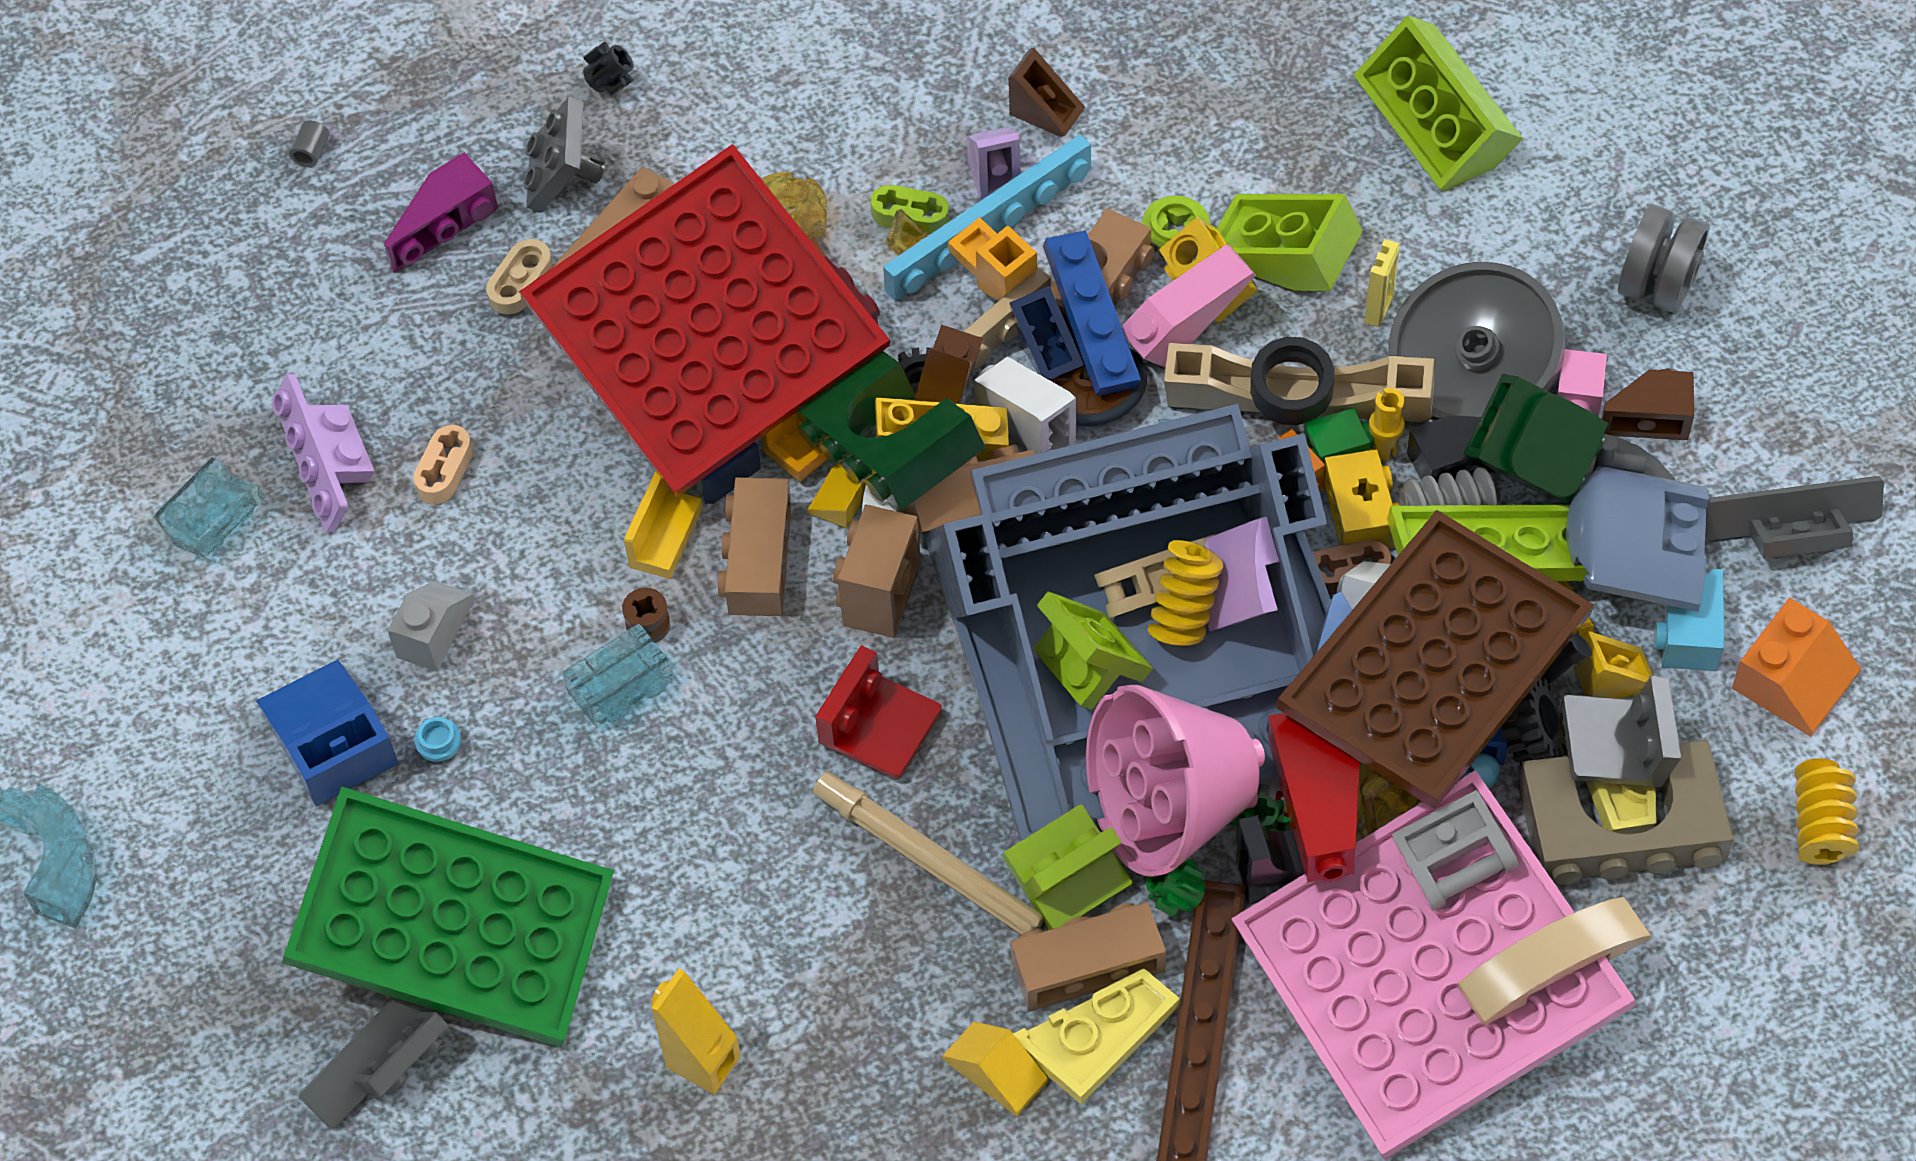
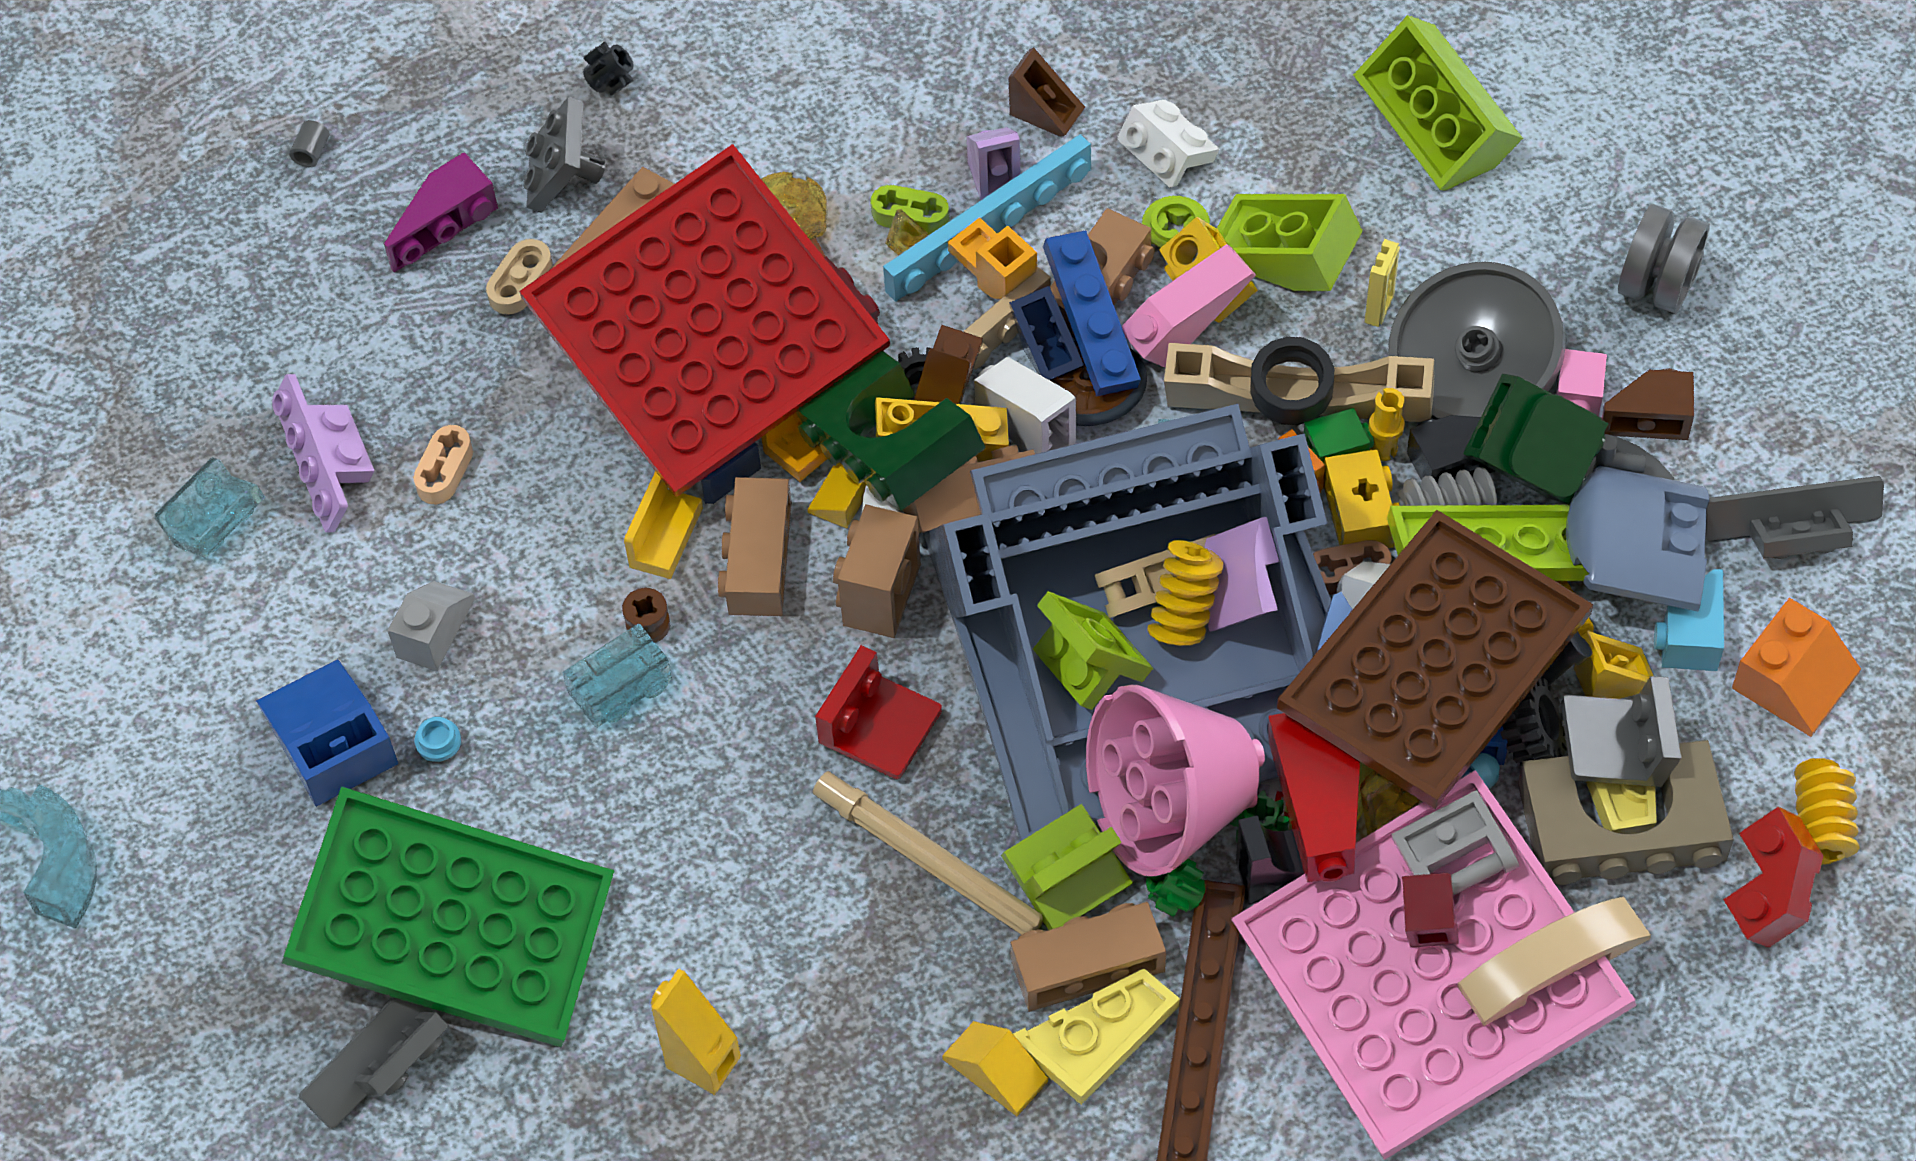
none -> white bracket [1118,100,1220,187]
none -> dark red panel [1402,873,1459,948]
none -> red brick [1723,807,1823,948]

